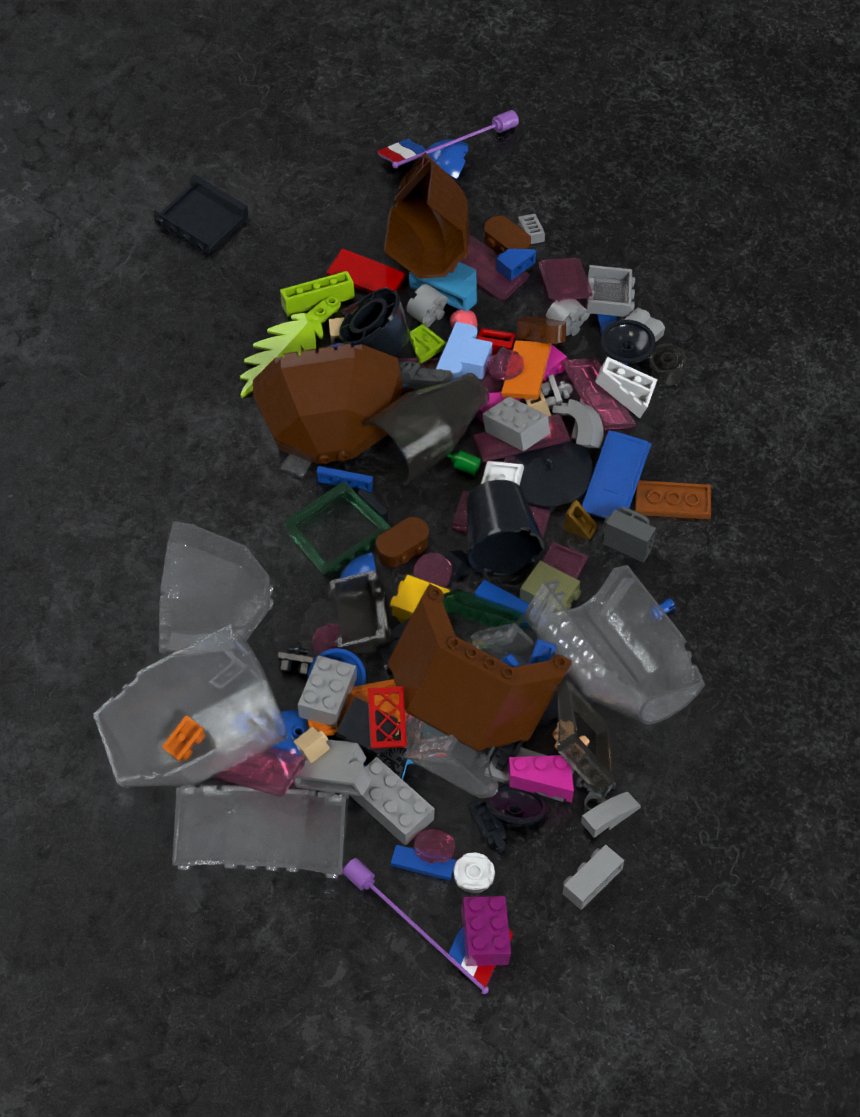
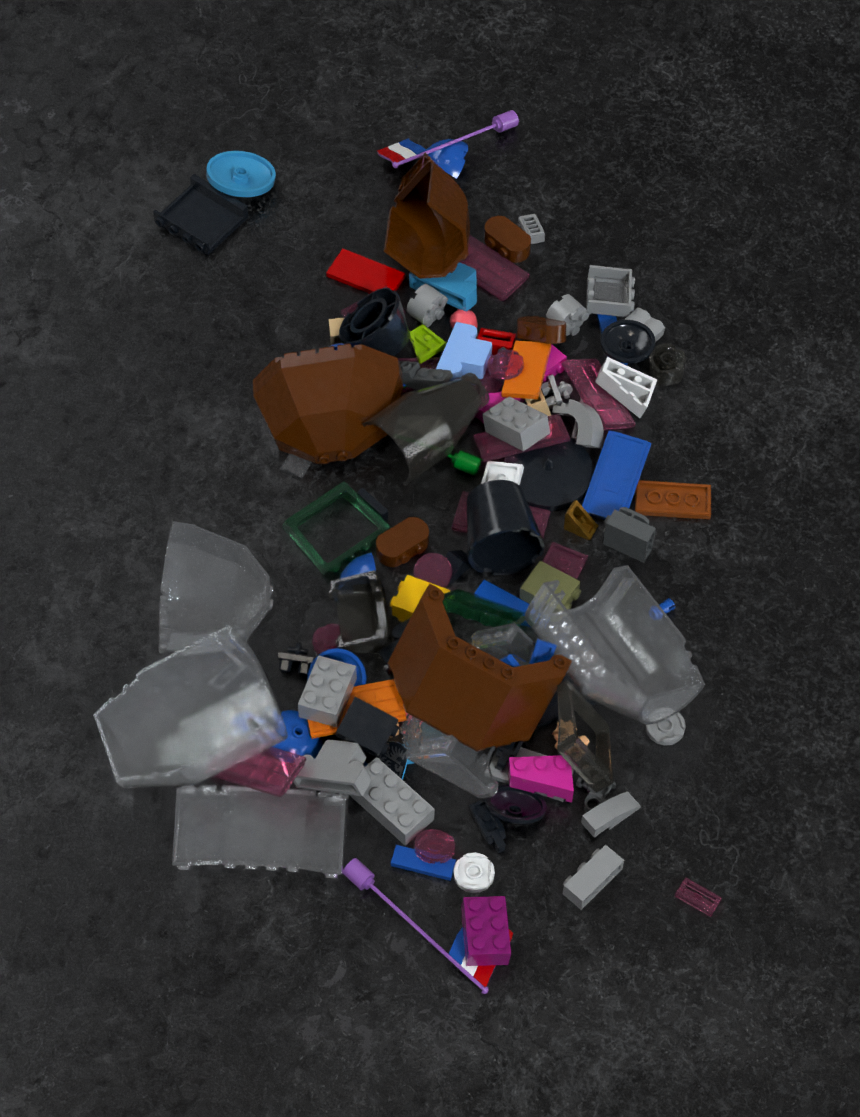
orange bracket [162,715,206,762] -> none
lime plant [240,296,341,398] -> none
lime brick [280,271,355,317] -> none
tan brick [293,726,330,764] -> none
blue tile [317,466,373,492] -> none
red window [368,686,407,749] -> none
blue slope [496,249,536,281] -> none
clear pink piece [538,258,592,300] -> none
none -> dark azure dish [206,151,276,197]
none -> light grey tile [645,707,686,746]
none -> clear pink tile [675,877,722,917]

